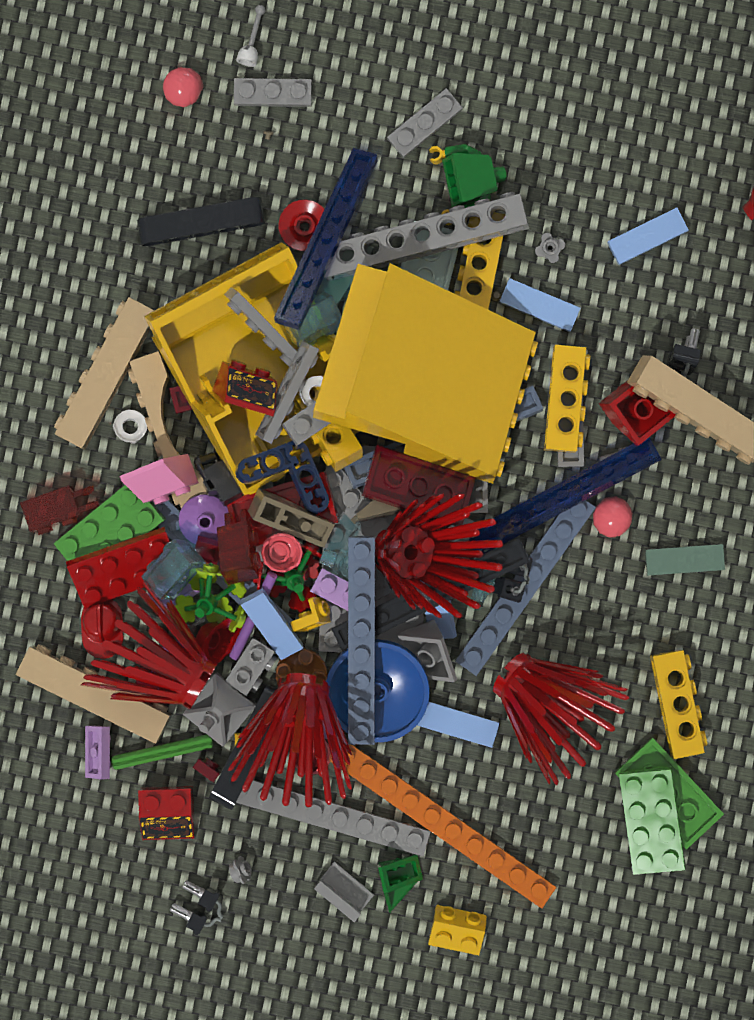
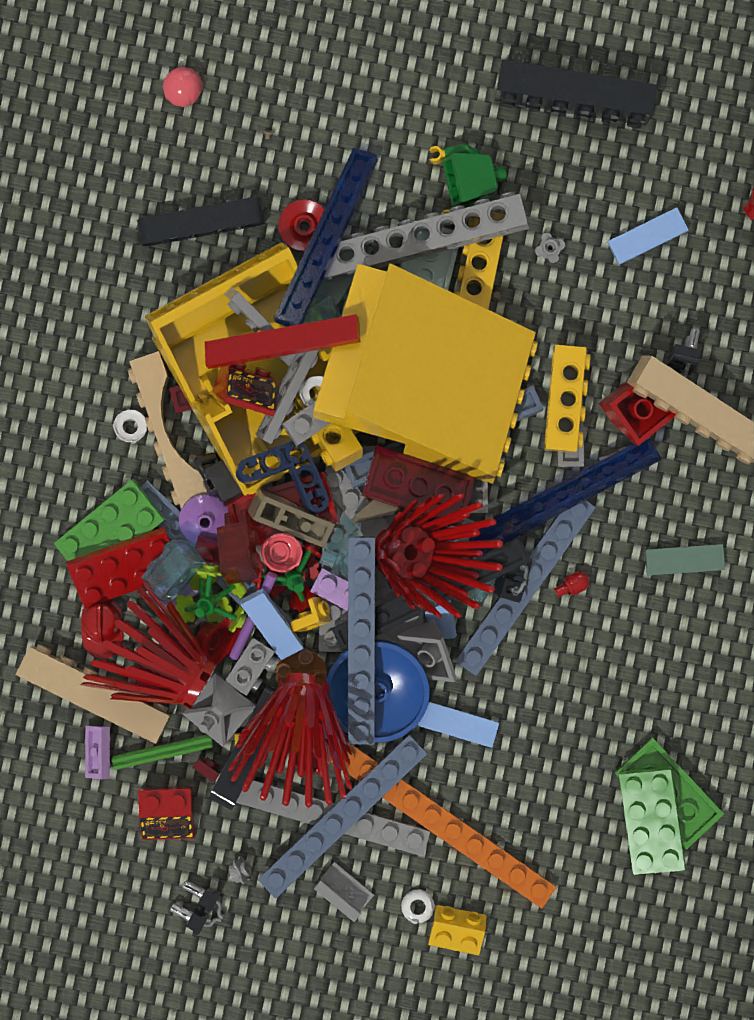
clear red hinge [20,485,100,535] -> none
tan brick [54,297,154,450] -> none
bright pink slope [120,454,199,505] -> none
light grey plate [234,78,312,107] -> none
hinge [236,5,265,67] -> none
green slope [378,854,423,913] -> none
light grey plate [387,88,463,158] -> none
red plant [493,652,629,785] -> none
light blue tile [499,278,580,332] -> none
coral hair [593,496,633,537] -> none
yellow brick [650,650,707,759] -> none
none -> red tile [205,314,361,369]
none -> sand blue plate [258,735,427,899]
none -> white piece [401,889,436,924]
none -> black brick [494,59,657,128]
none -> red cylinder [554,571,590,598]

